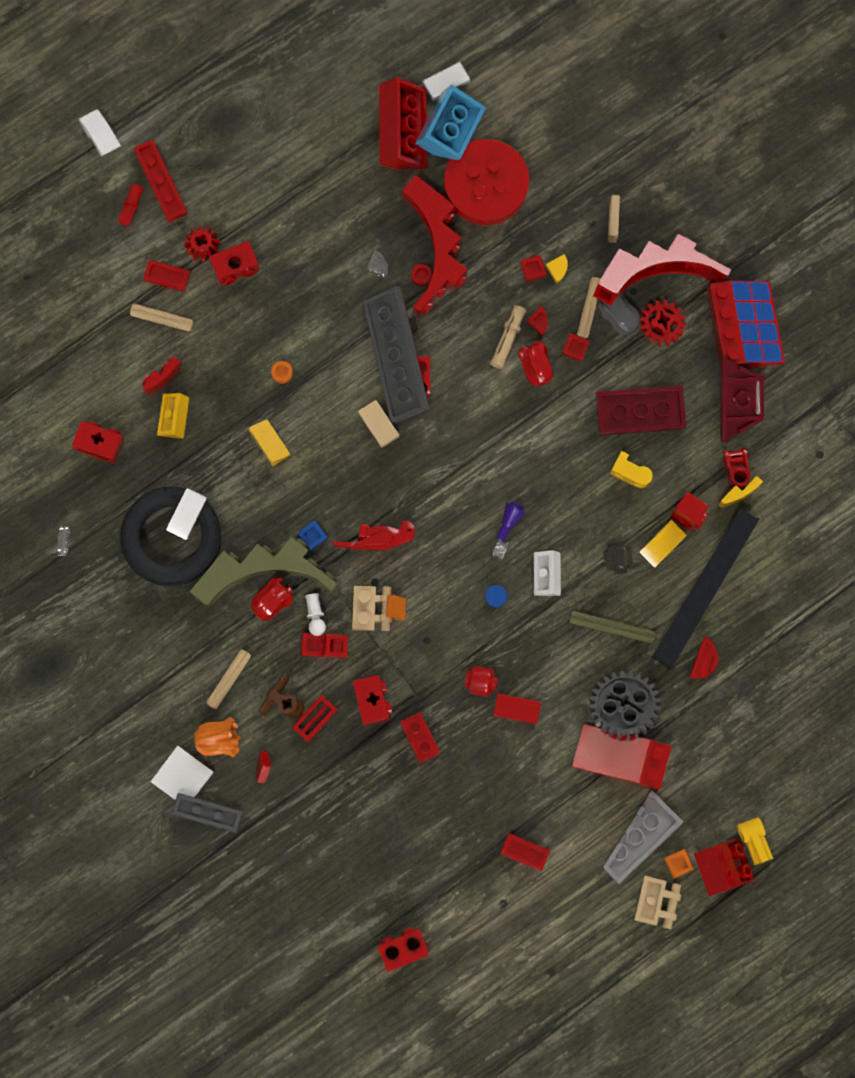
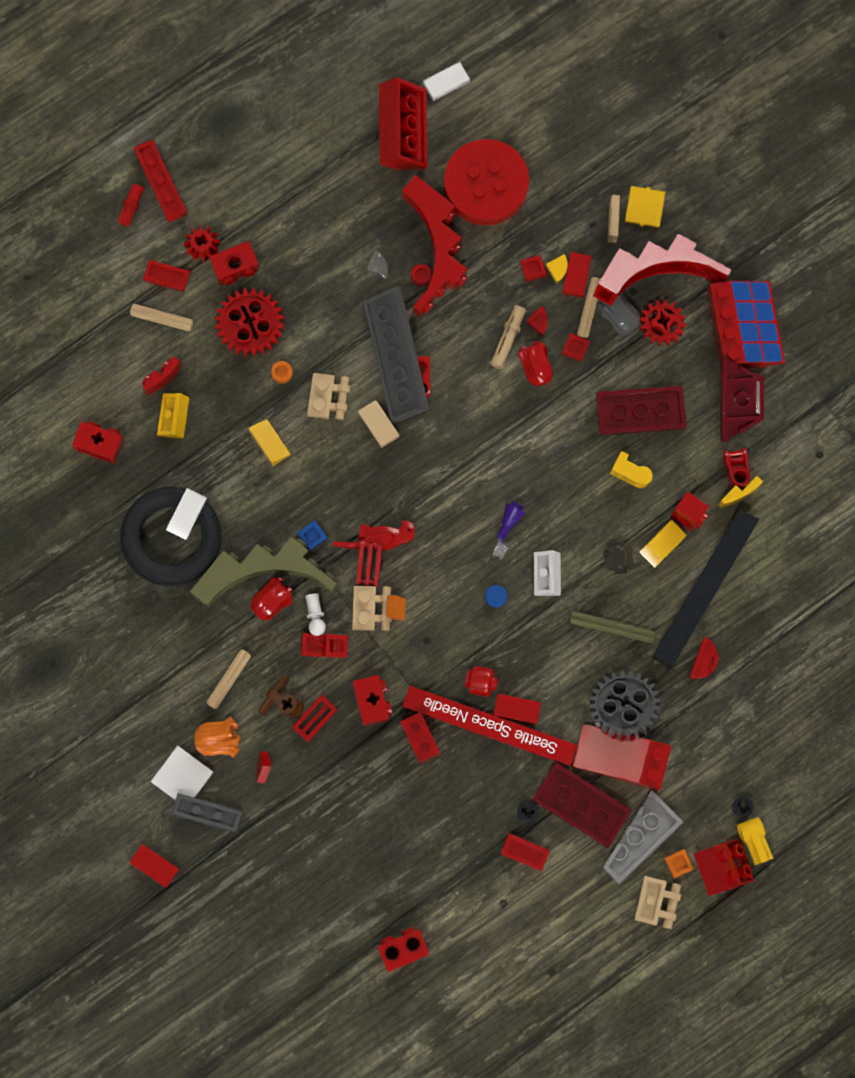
clear tile [57,526,69,556] -> none
white slope [79,109,121,156] -> none
dark azure slope [415,85,486,160] -> none
none -> red tile [129,844,180,888]
none -> red gear [215,288,285,358]
none -> tan plate [307,373,350,420]
none -> red tile [356,541,382,587]
none -> red tile [402,686,577,767]
none -> black bush [517,801,538,822]
none -> dark red plate [532,762,632,849]
none -> red tile [562,252,592,298]
none -> yellow piece [625,186,665,228]
none -> black bush [732,797,754,818]

